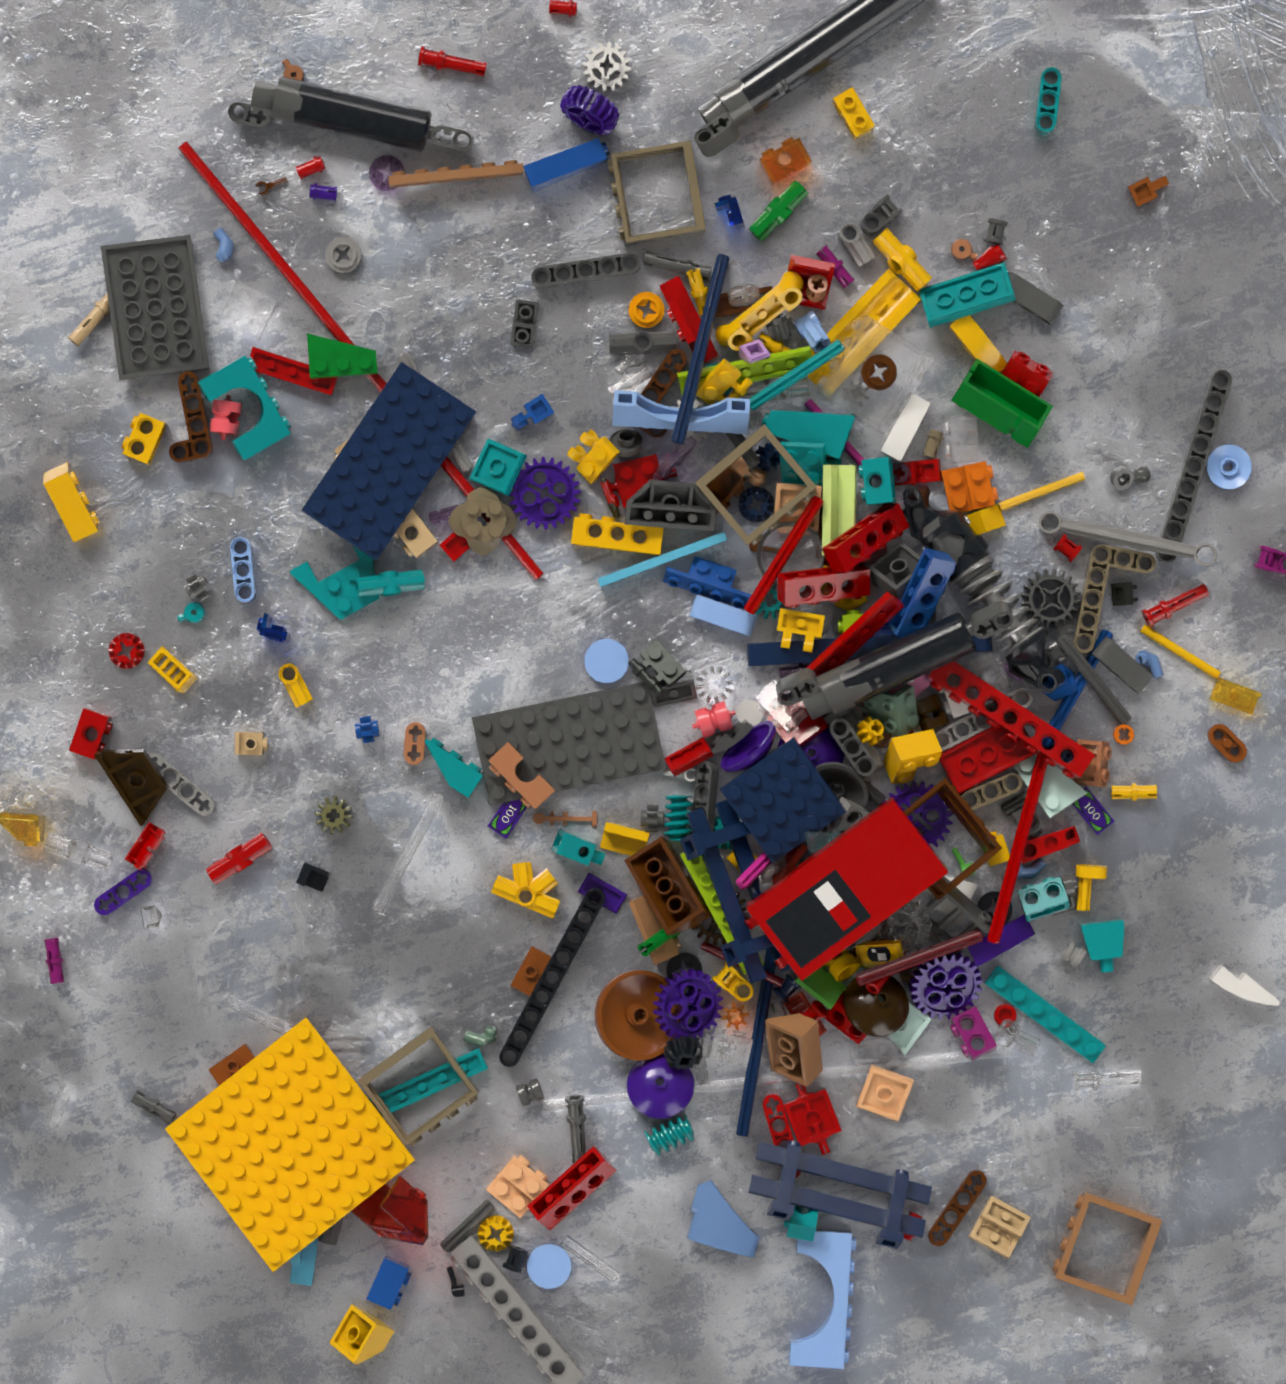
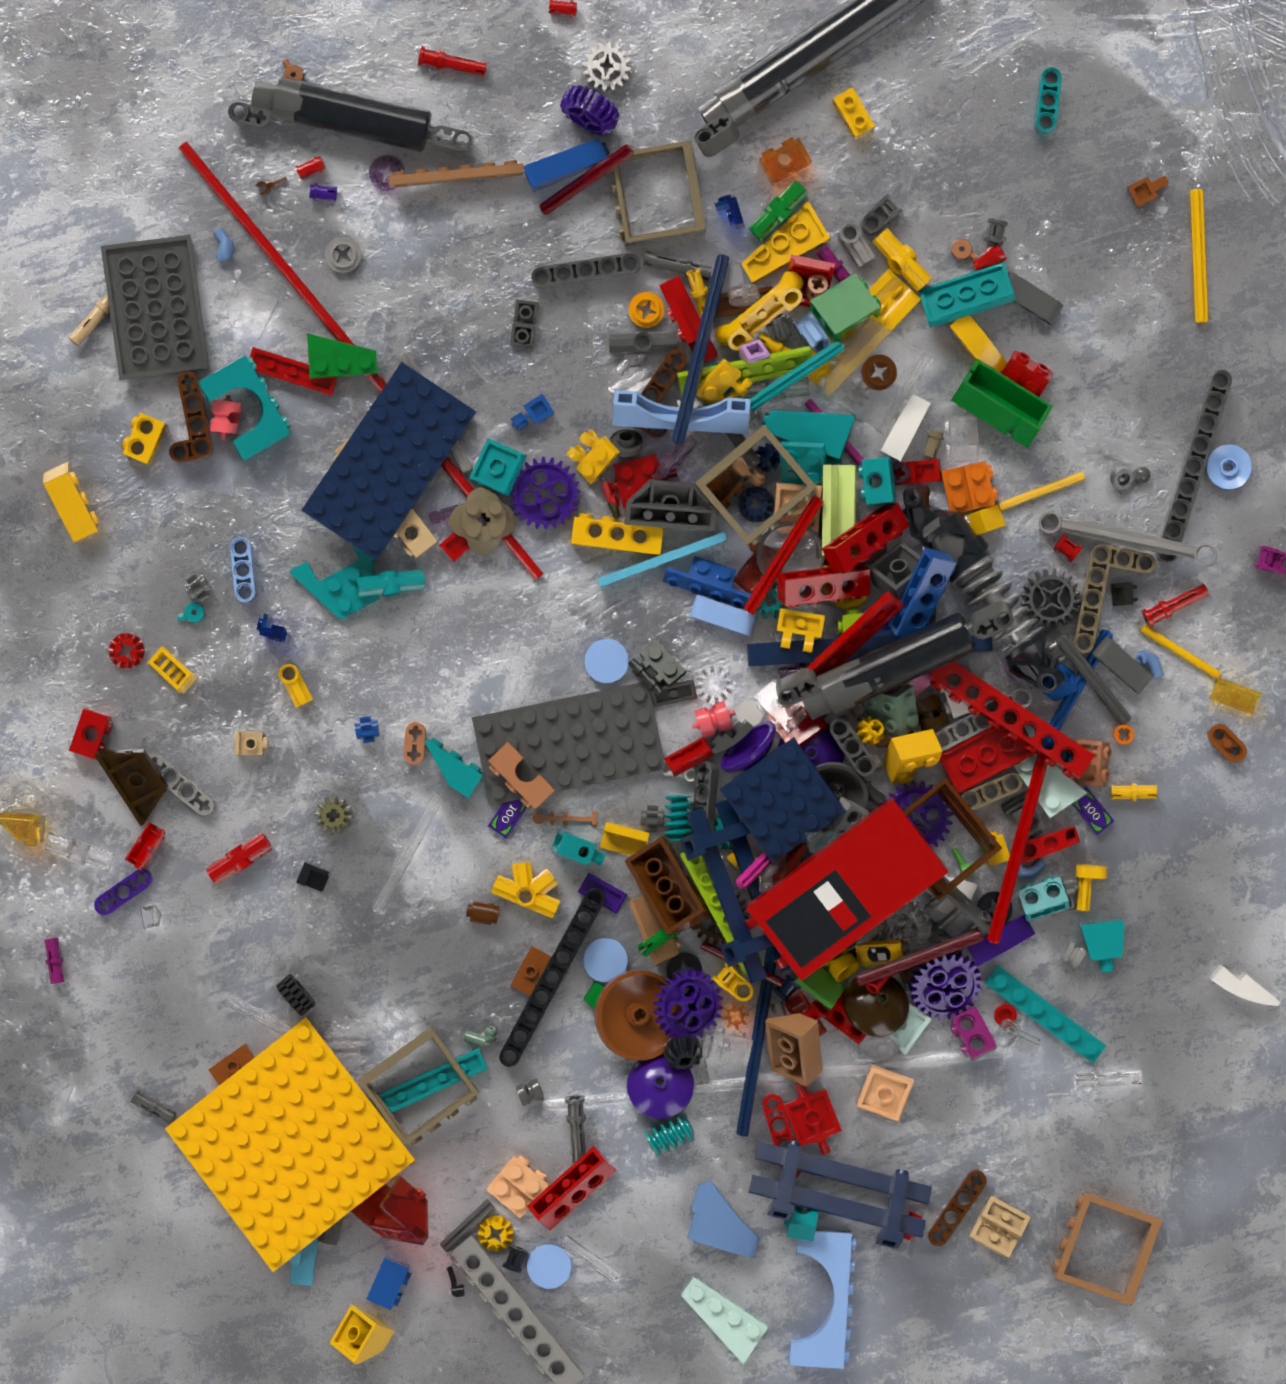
none -> black tyre [276,974,316,1016]
none -> reddish brown brick [466,900,500,925]
none -> dark red axle [539,144,634,215]
none -> light blue tile [583,937,628,983]
none -> green slope [583,981,605,1009]
none -> light aqua wing [681,1276,768,1365]
none -> clear red slope [733,545,777,594]
none -> yellow wing [741,201,831,284]
none -> panel [810,273,882,342]
none -> yellow axle [1190,189,1209,323]

